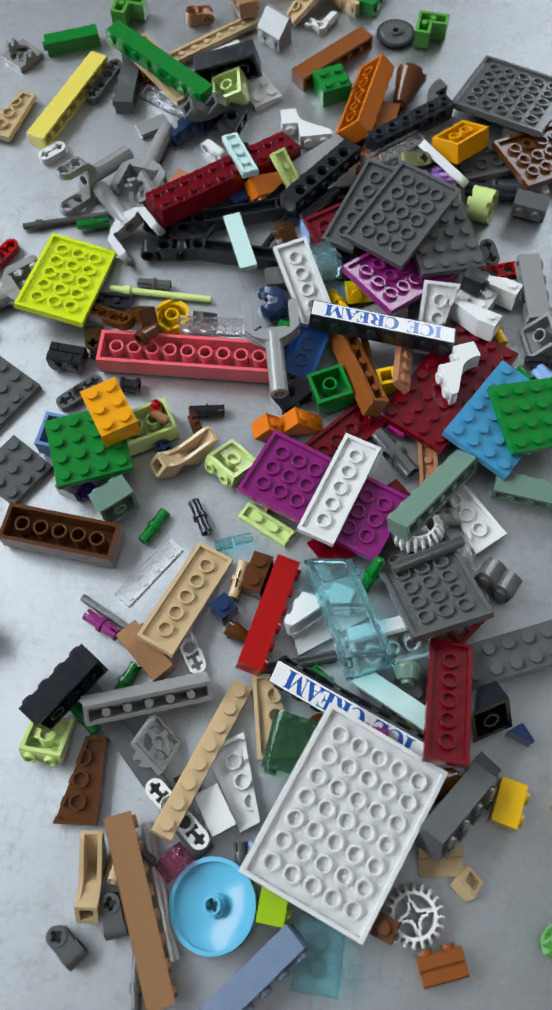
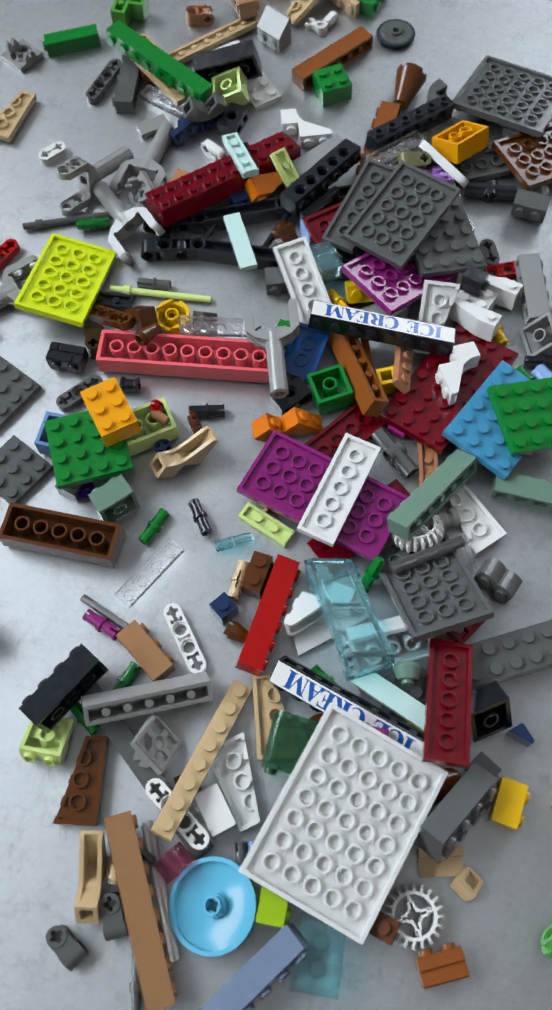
light yellow brick [27,51,108,149] -> none
tan plate [136,541,233,658] -> none
yellowish green plate [204,439,256,488] -> none
dark blue helmet [255,286,289,325] -> none
dark grey axle [260,650,337,674] -> none
orange brick [335,53,395,144] -> none
bright green brick [413,10,450,49] -> none
yellowish green brick [466,185,499,224] -> none

